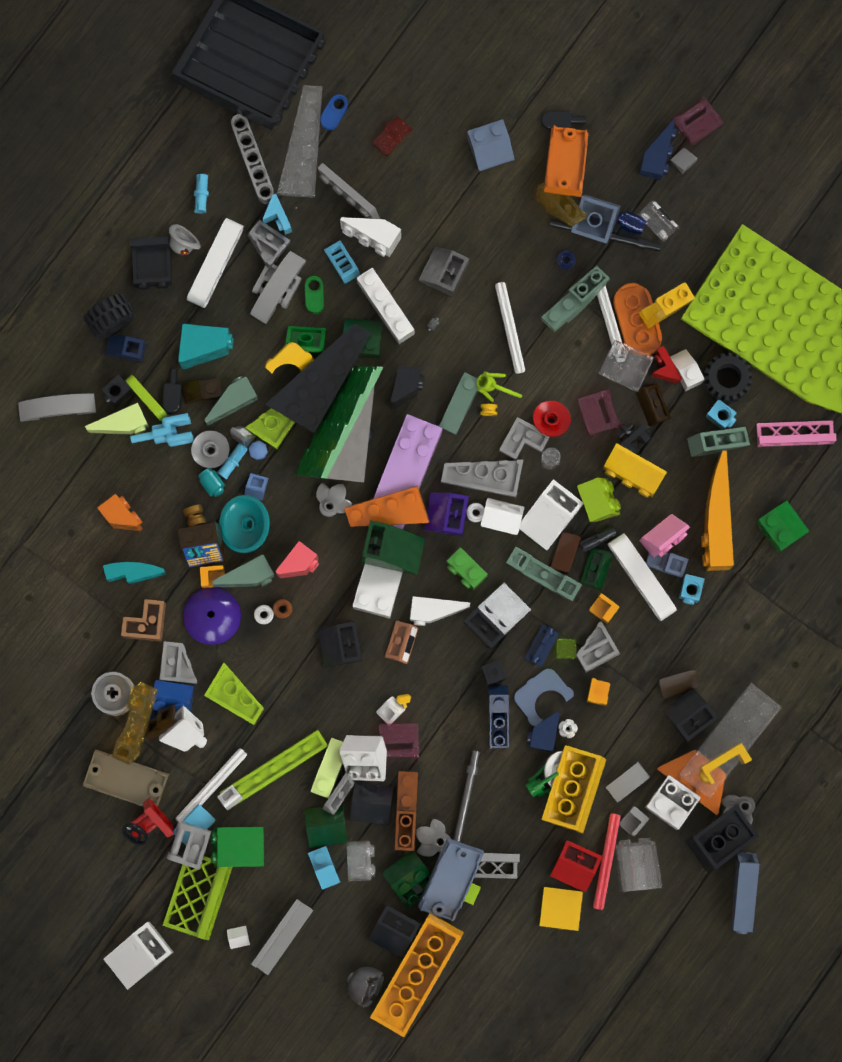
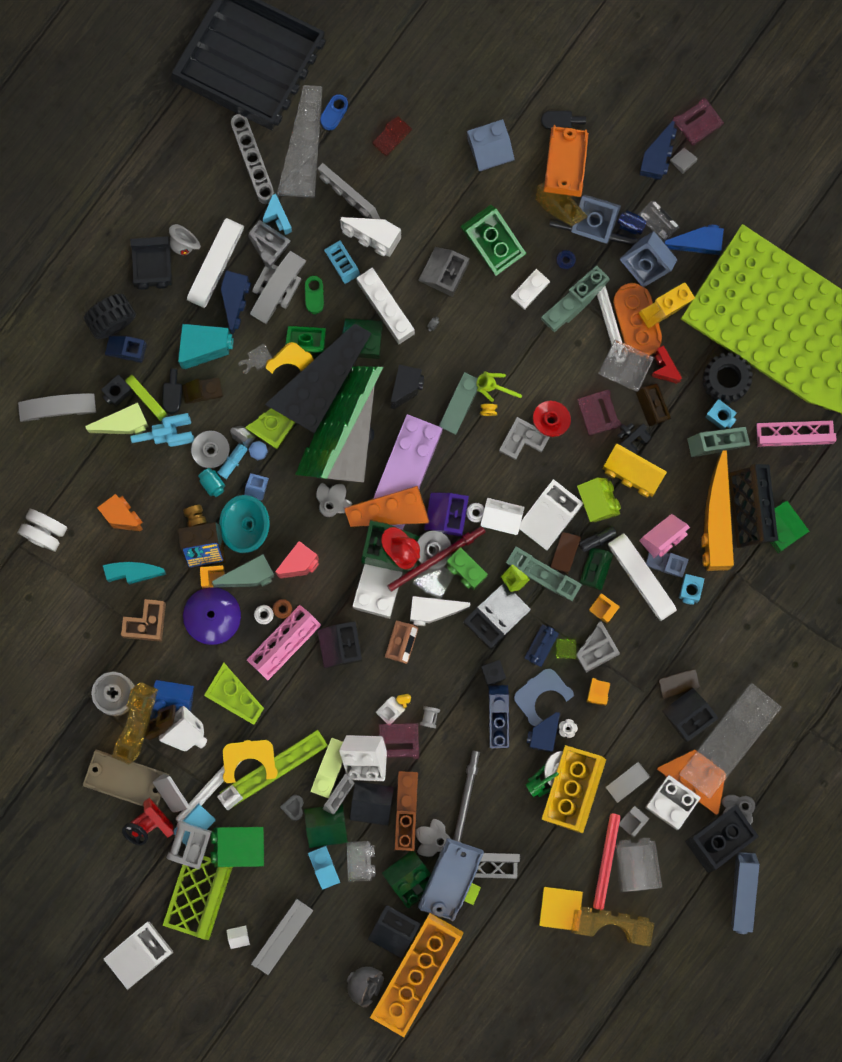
light grey wing [159,641,197,684] -> none
medium azure pin [194,174,209,214] -> none
sand green slope [205,376,258,426] -> none
light grey wing [441,460,523,498] -> none
white axle [495,282,525,374] -> none
clear wheel [541,447,561,469] -> none
red slope [550,840,603,892] -> none
white slope [670,349,705,392] -> none
yellow panel [698,743,752,785] -> none
none -> white wheel [17,509,67,552]
none -> light grey slope [153,774,190,812]
none -> dark blue slope [221,271,251,334]
none -> yellow piece [223,740,277,783]
none -> clear plate [238,344,272,374]
none -> bright pink fence [247,605,321,680]
none -> dark grey tile [280,795,304,821]
none -> red piece [381,527,420,569]
none -> dark red bar [387,526,485,592]
none -> clear piece [413,567,454,599]
none -> light grey dish [417,531,451,569]
none -> light grey bush [420,706,440,729]
none -> green slope [460,205,526,276]
none -> lime slope [501,565,530,592]
none -> white plate [511,269,550,310]
none -> clear yellow arch [571,907,654,947]
none -> sand blue slope [620,231,677,287]
none -> blue slope [664,225,724,255]
none -> black fence [729,464,778,548]

